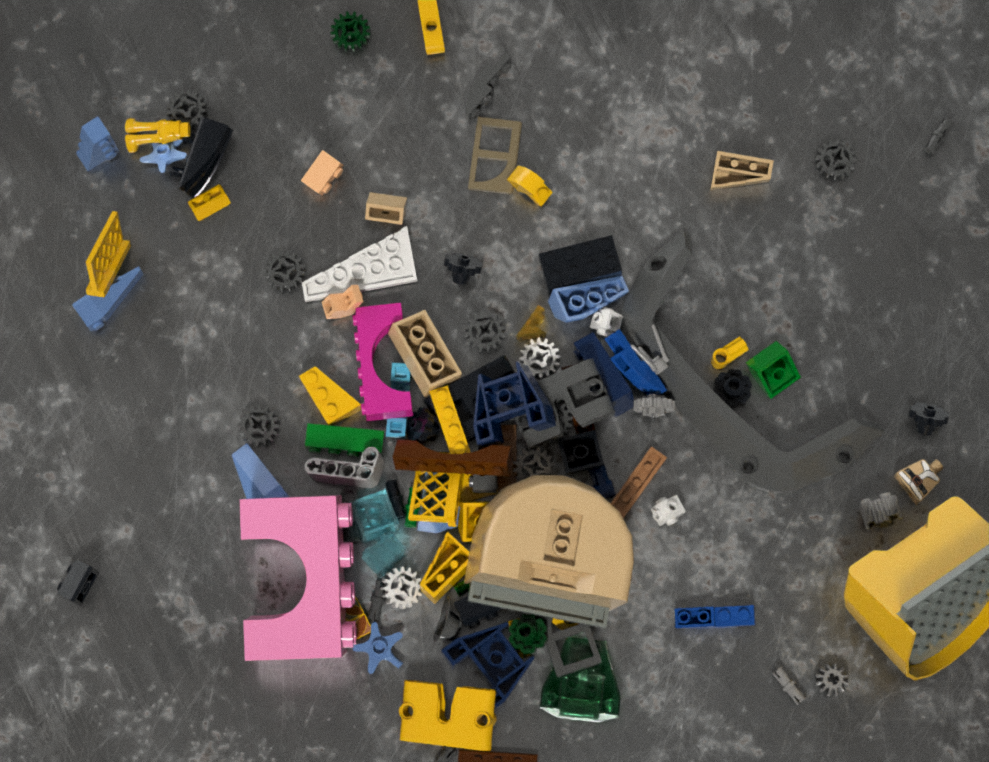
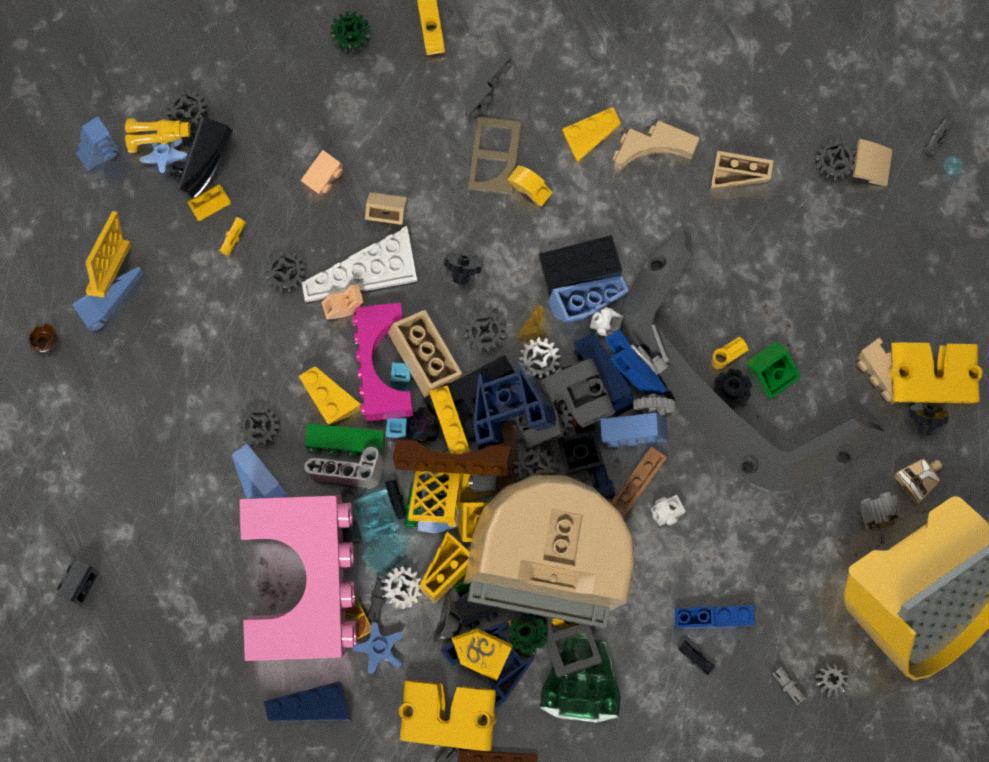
none -> reddish brown hair [28,322,58,353]
none -> yellow pin [219,217,246,256]
none -> dark blue wedge [263,681,351,722]
none -> yellow tile [451,628,513,681]
none -> yellow wing [562,107,621,164]
none -> medium blue wedge [601,413,668,447]
none -> tan arch [613,121,700,170]
none -> black pin [678,641,716,676]
none -> tan slope [853,139,893,186]
none -> tan wedge [856,337,902,404]
none -> yellow connector [889,342,983,403]
none -> clear light blue plate [943,156,963,175]

